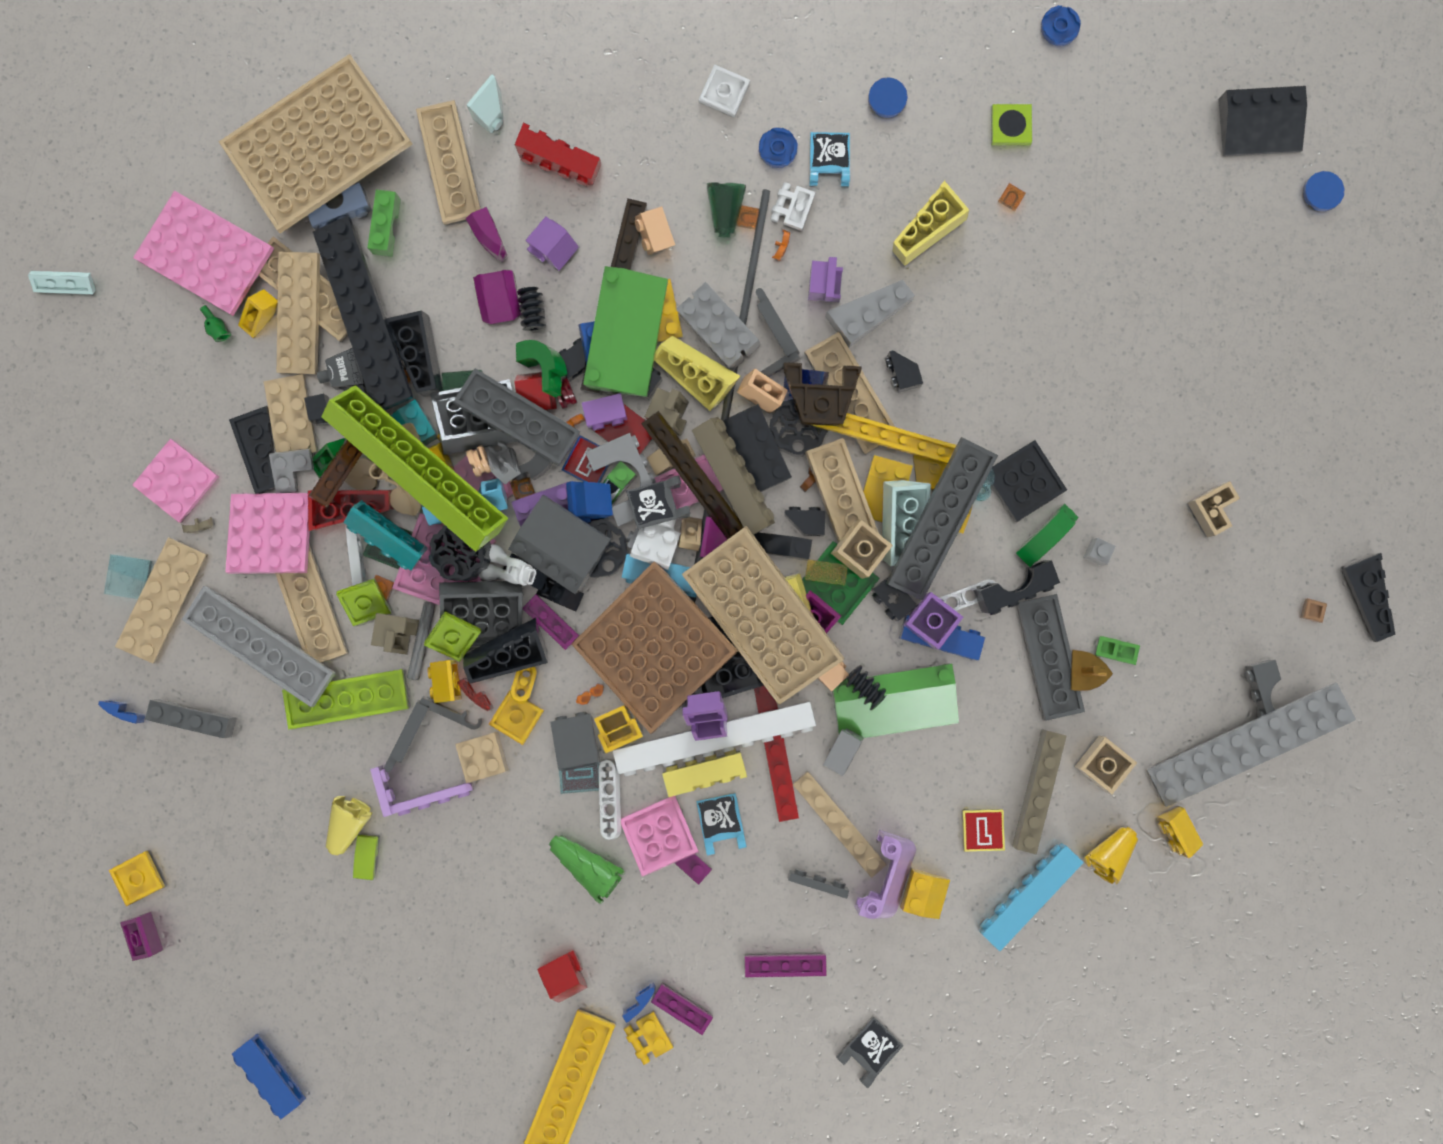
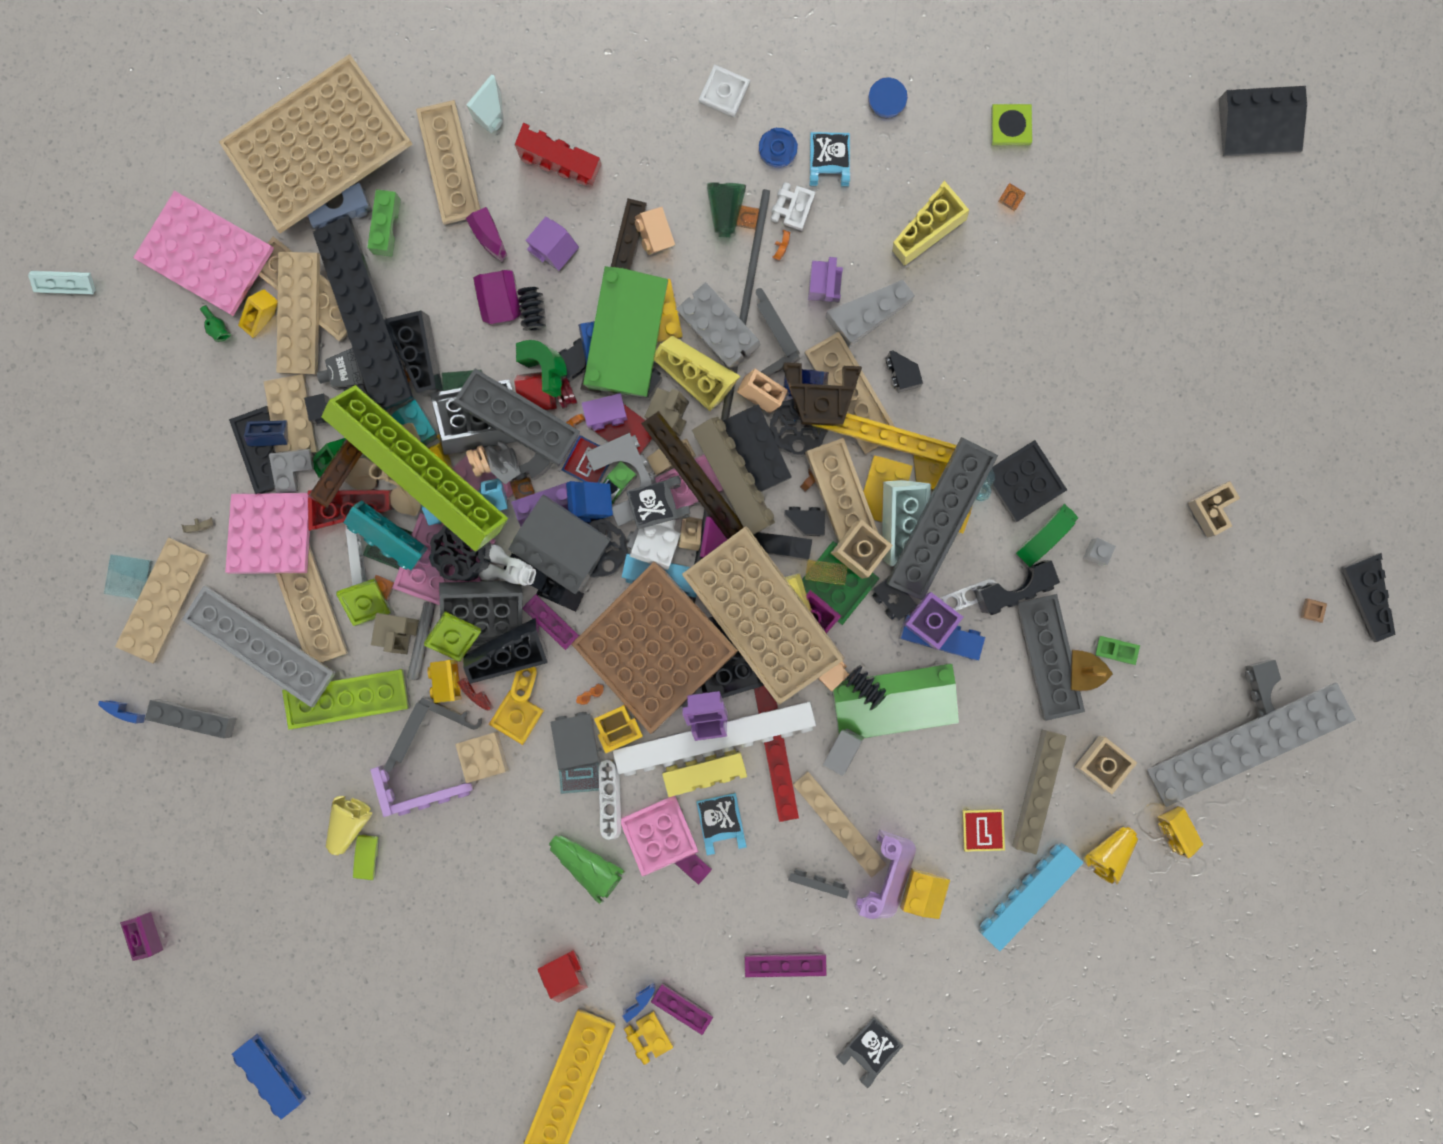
yellow plate [108,850,165,906] -> none
bright pink plate [133,439,219,523] -> none
blue tile [1041,5,1081,46] -> none
blue tile [1303,171,1345,212] -> none
none -> dark blue slope [244,420,288,446]

